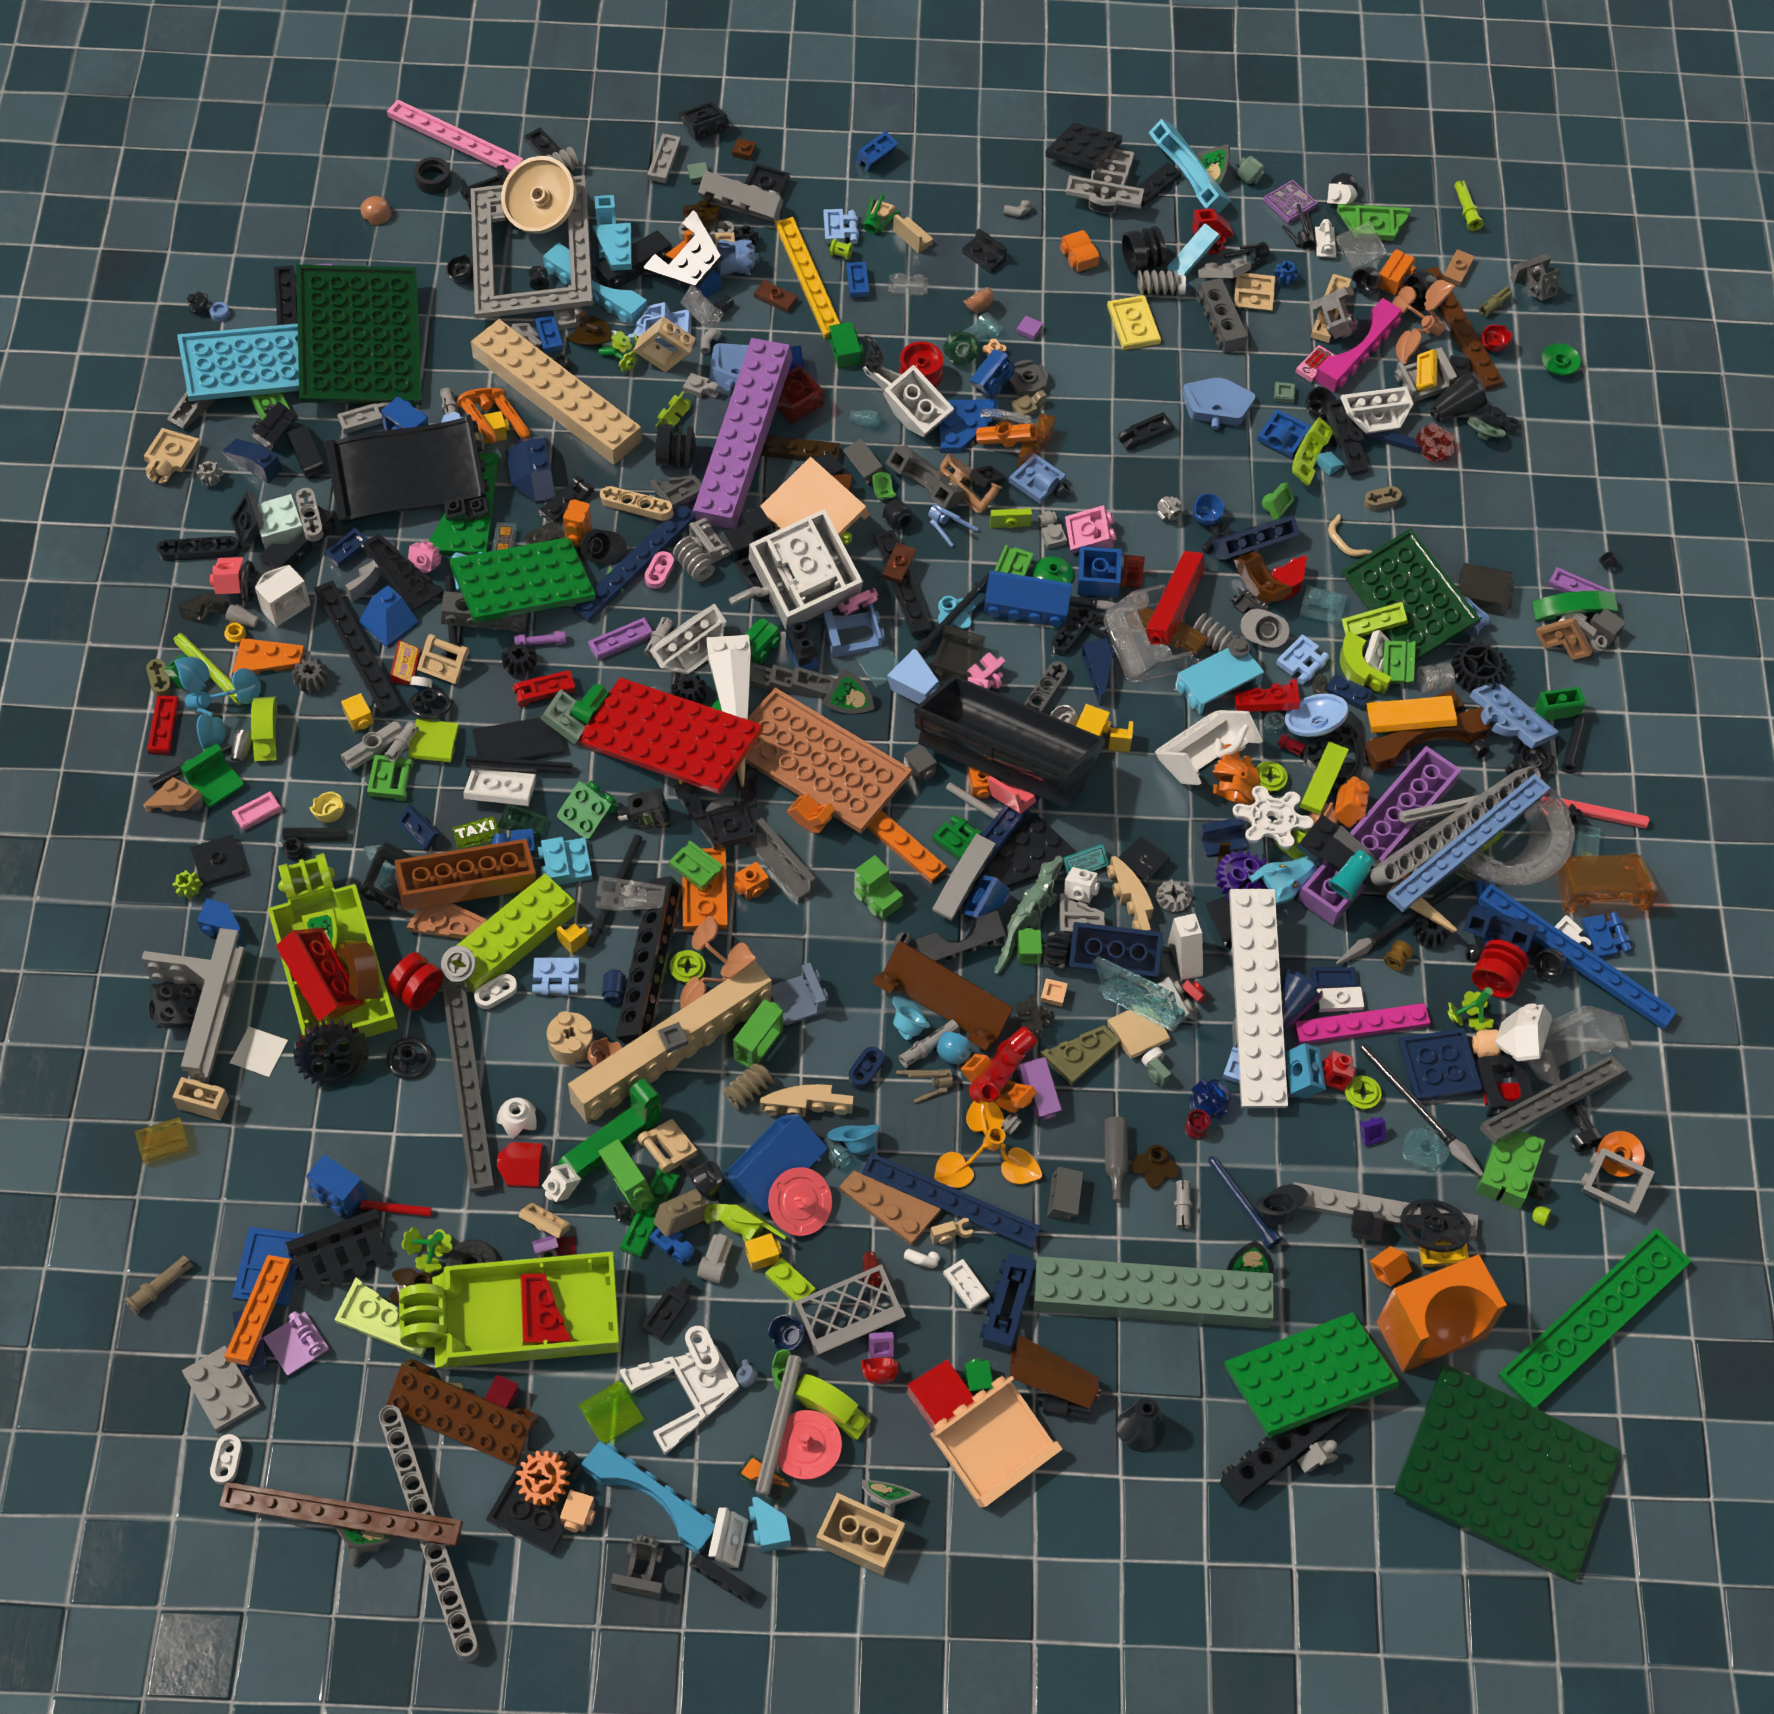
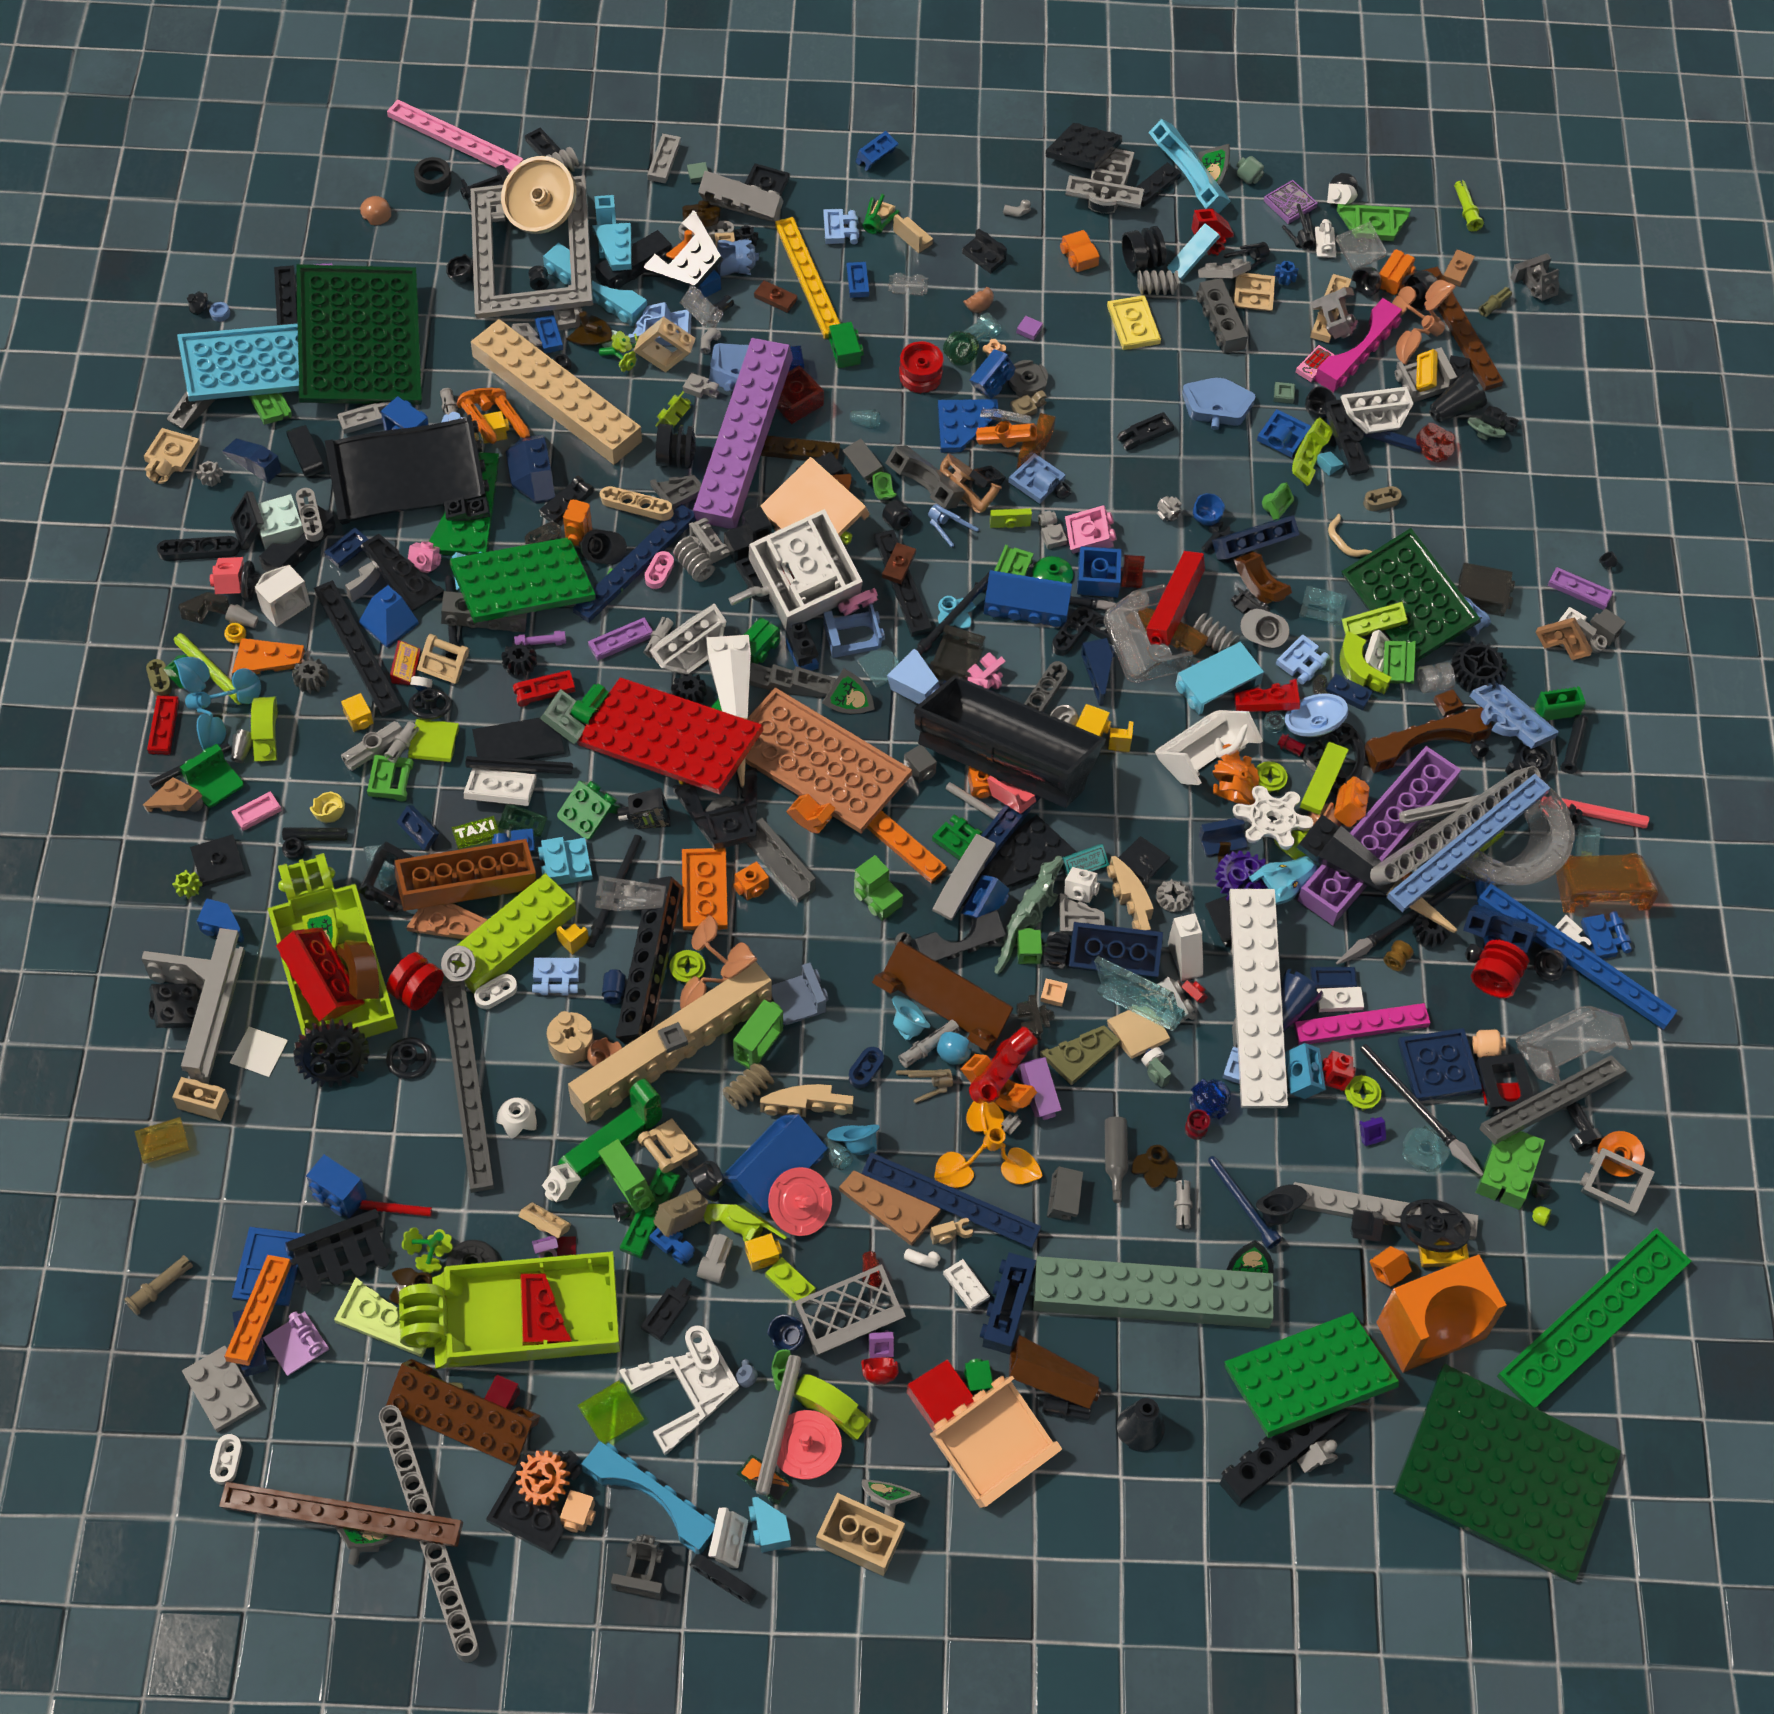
black brick [251,401,298,450] -> none
tile [492,522,518,551] -> none
red slope [497,1142,543,1188] -> none
bright green plate [669,841,723,890] -> none
black plate [678,101,729,140] -> none
reddish brown plate [732,138,756,161] -> none
lime bush [829,238,853,260] -> none
white slope [863,336,954,437] -> none
white tile [1176,275,1189,295] -> none
dark grey plate [1228,638,1250,658] -> none
red slope [1271,555,1307,601] -> none
teal plant [1328,850,1375,901] -> none
light orange tile [1367,696,1457,733] -> none
lime plant [1448,987,1494,1031] -> none
red hair [1481,324,1512,353] -> none
white wedge [1495,1004,1552,1061] -> none
green slope [1532,591,1618,622] -> none
green dish [1541,343,1581,376] -> none

